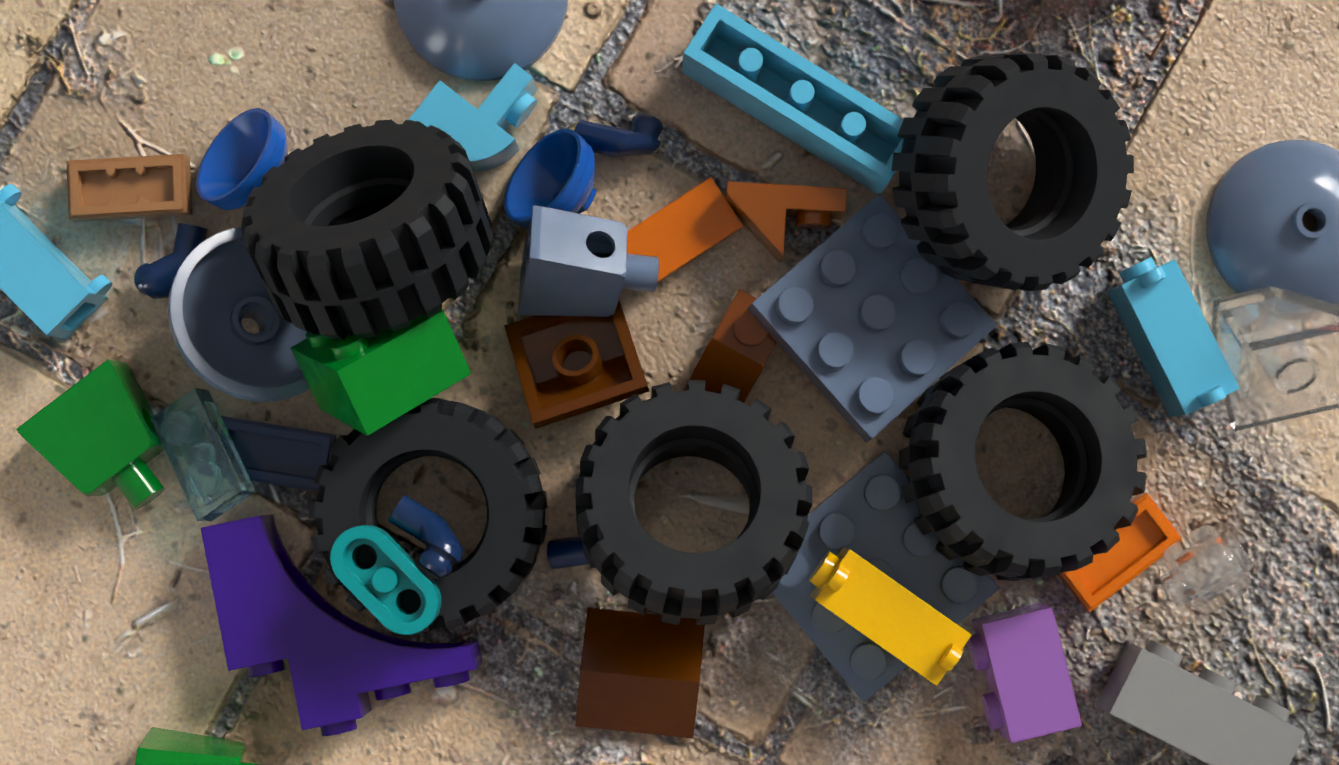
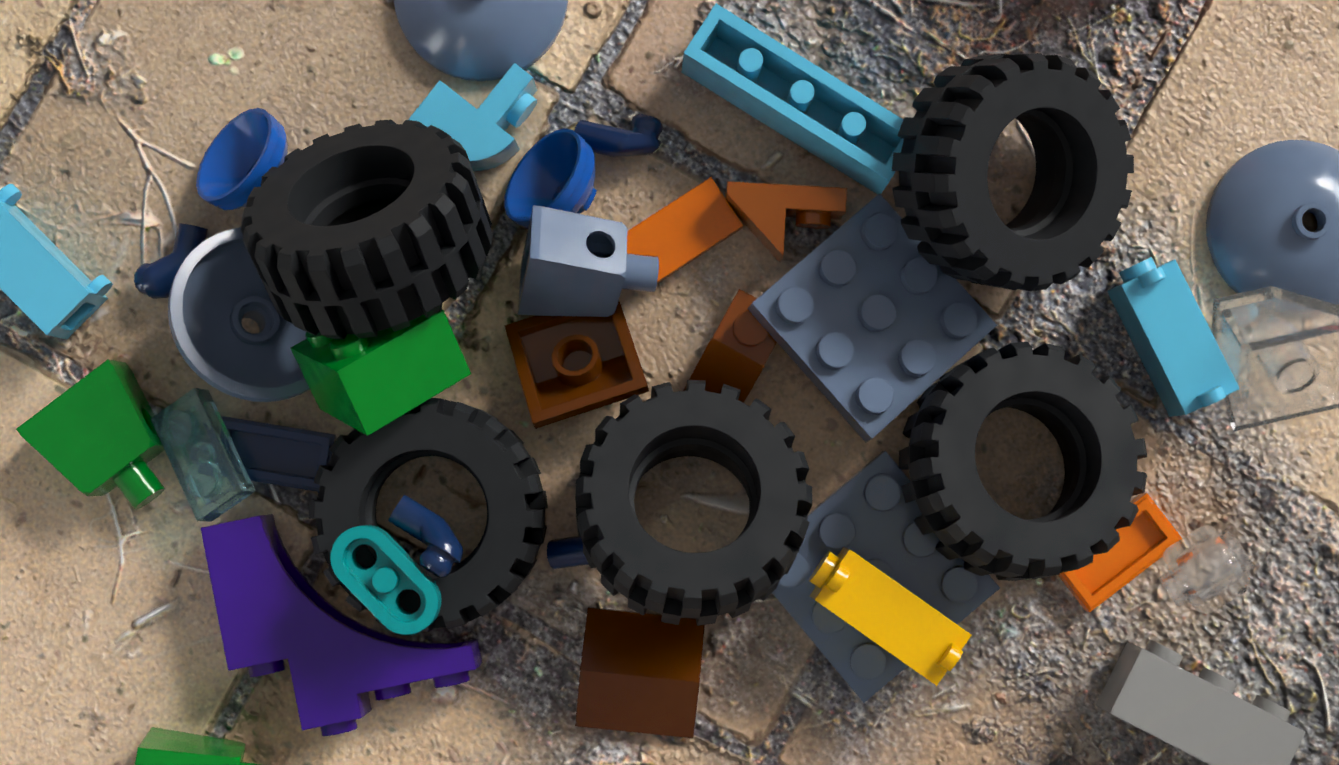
medium nougat plate [66,154,193,222] -> none
medium lavender brick [967,603,1082,743] -> none

